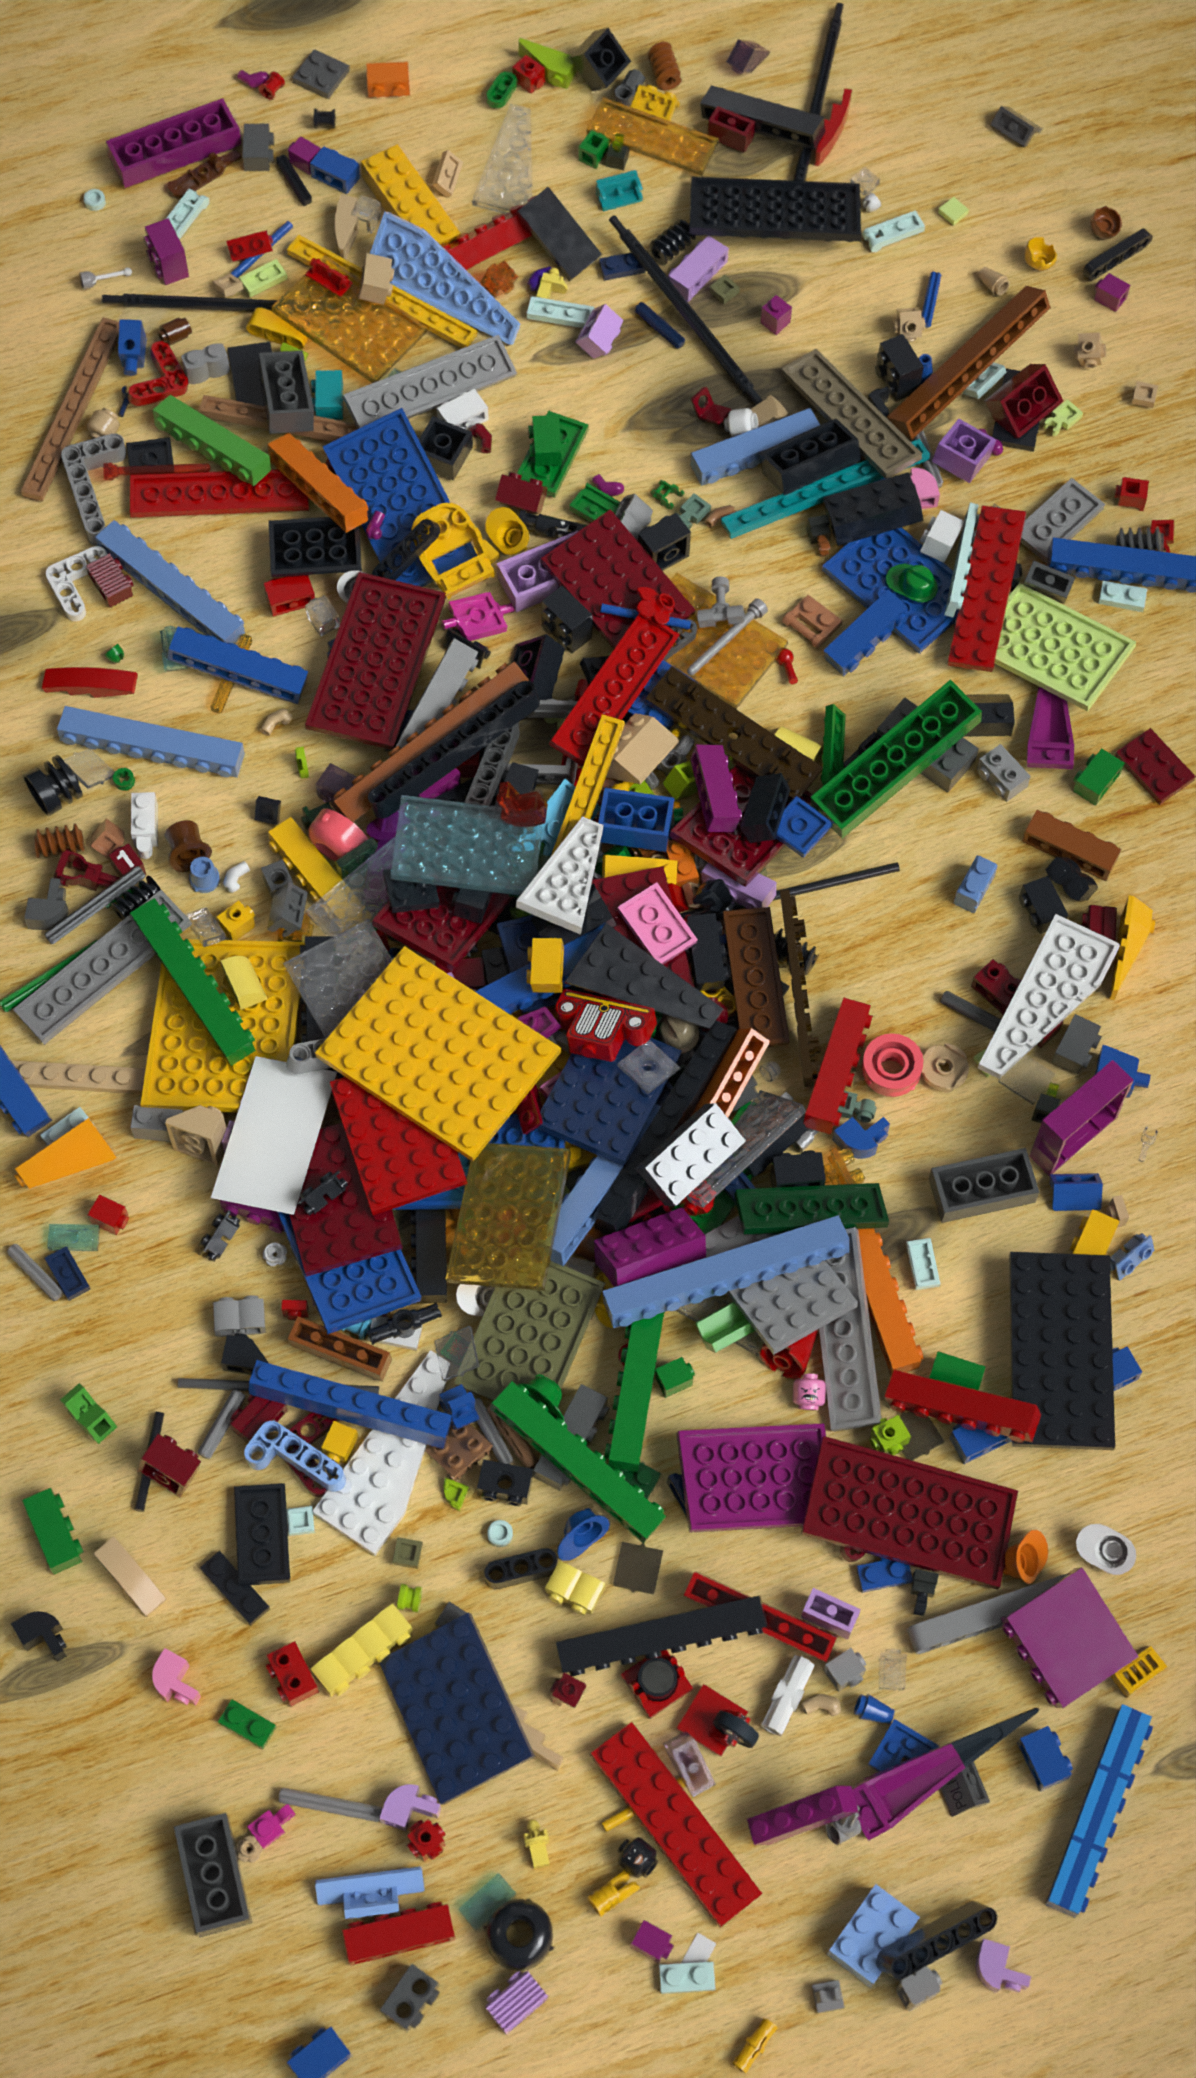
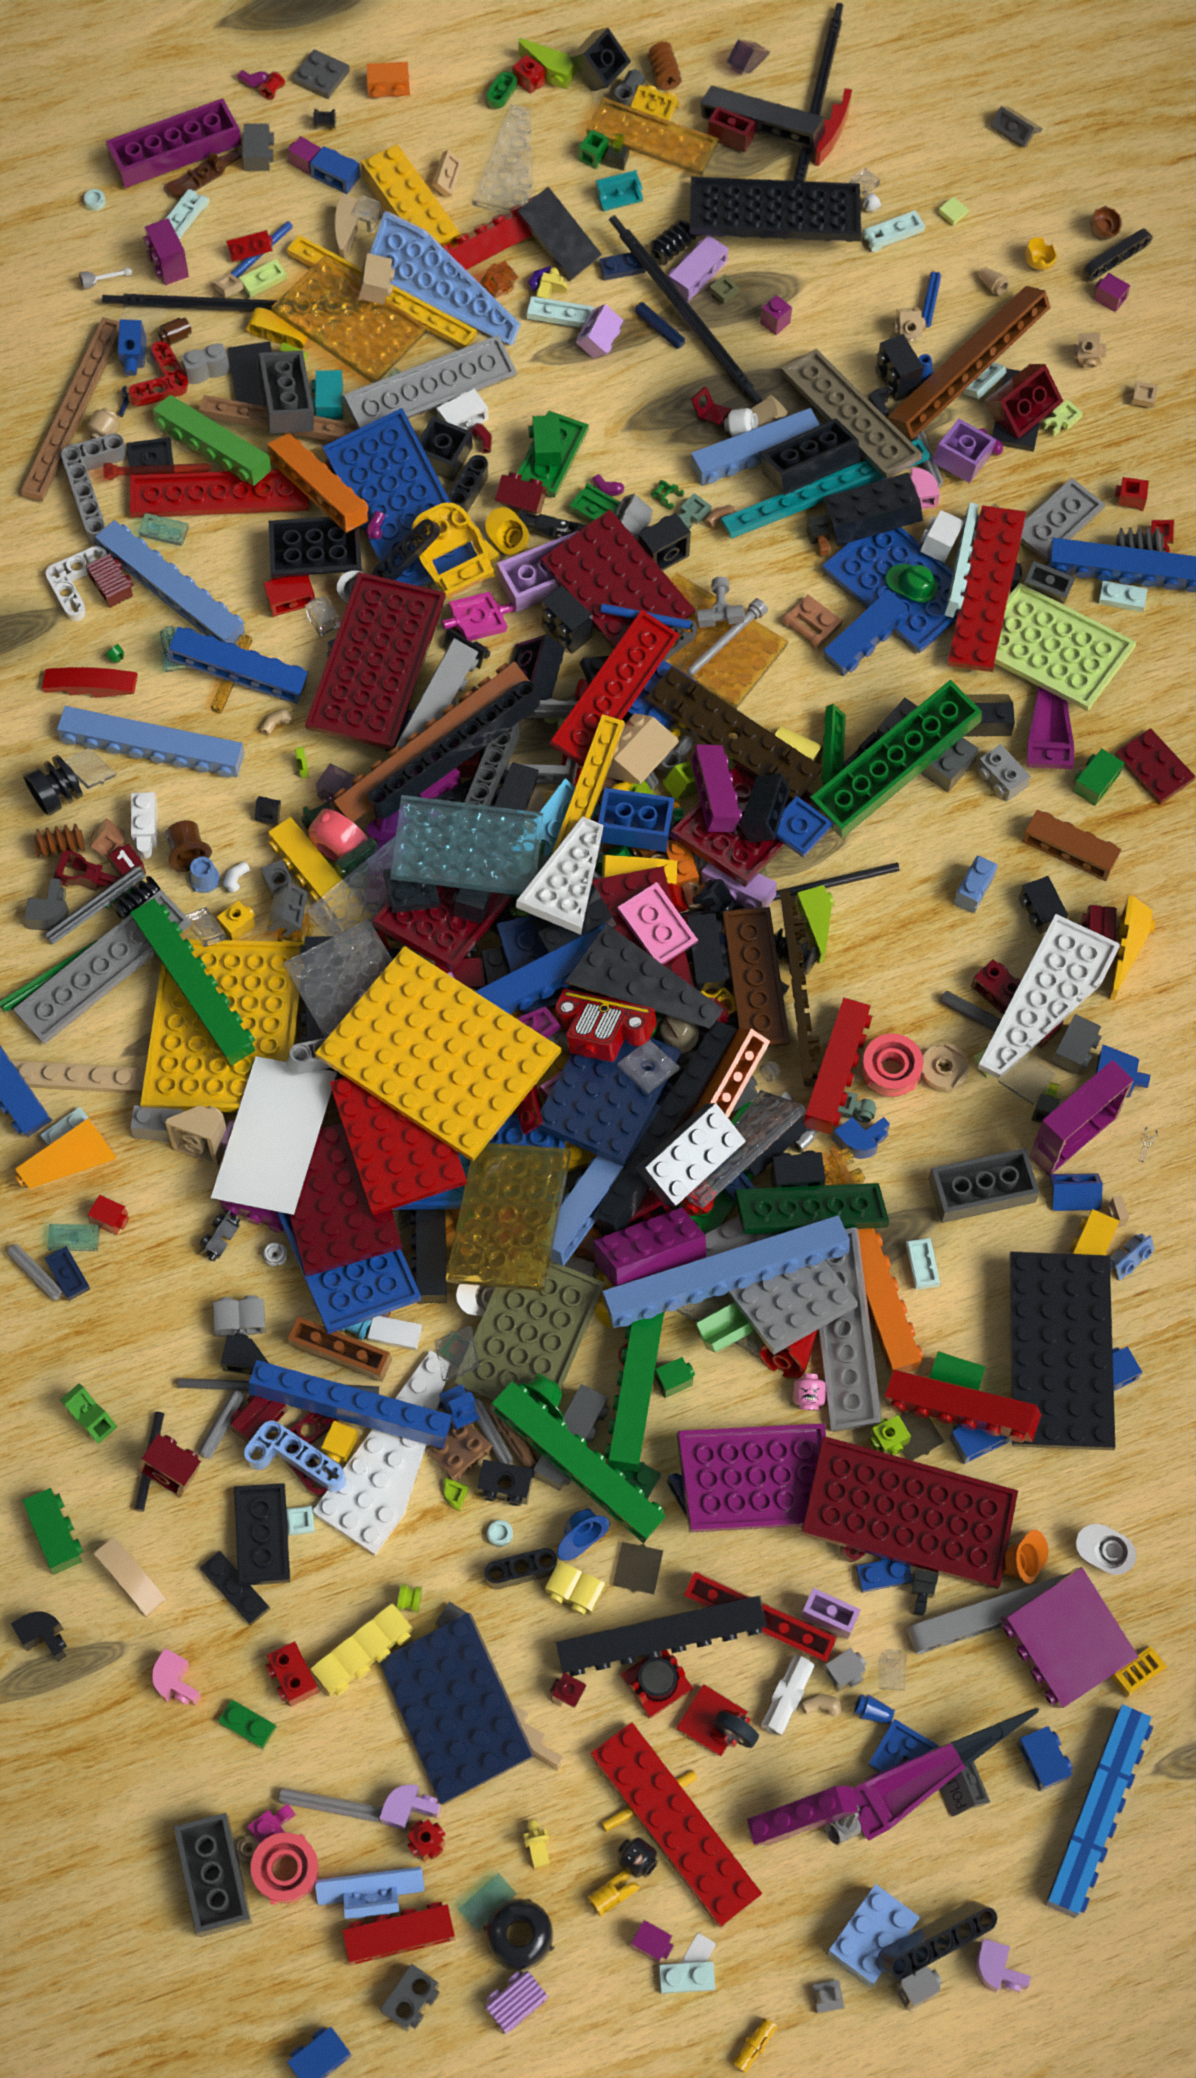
green bush [113,768,135,791] -> none
light yellow brick [221,956,268,1010] -> none
black axle [276,154,312,206] -> none
red plate [281,1300,309,1321] -> none
black hinge [297,1171,348,1216] -> none
red hinge [305,258,353,297] -> none
black pin [366,1302,442,1345] -> none
olive plate [392,1537,423,1569] -> none
clear red brick [497,781,548,827] -> none
yellow brick [527,938,564,993] -> none
red plate [636,587,675,625] -> none
slope [663,1731,716,1797] -> none
red bar [776,648,798,685] -> none
black brick [1046,857,1098,901] -> none
none -> clear light blue plate [139,513,189,546]
none -> coral piece [251,1833,319,1905]
none -> black beam [448,455,489,513]
none -> lime slope [796,885,834,963]

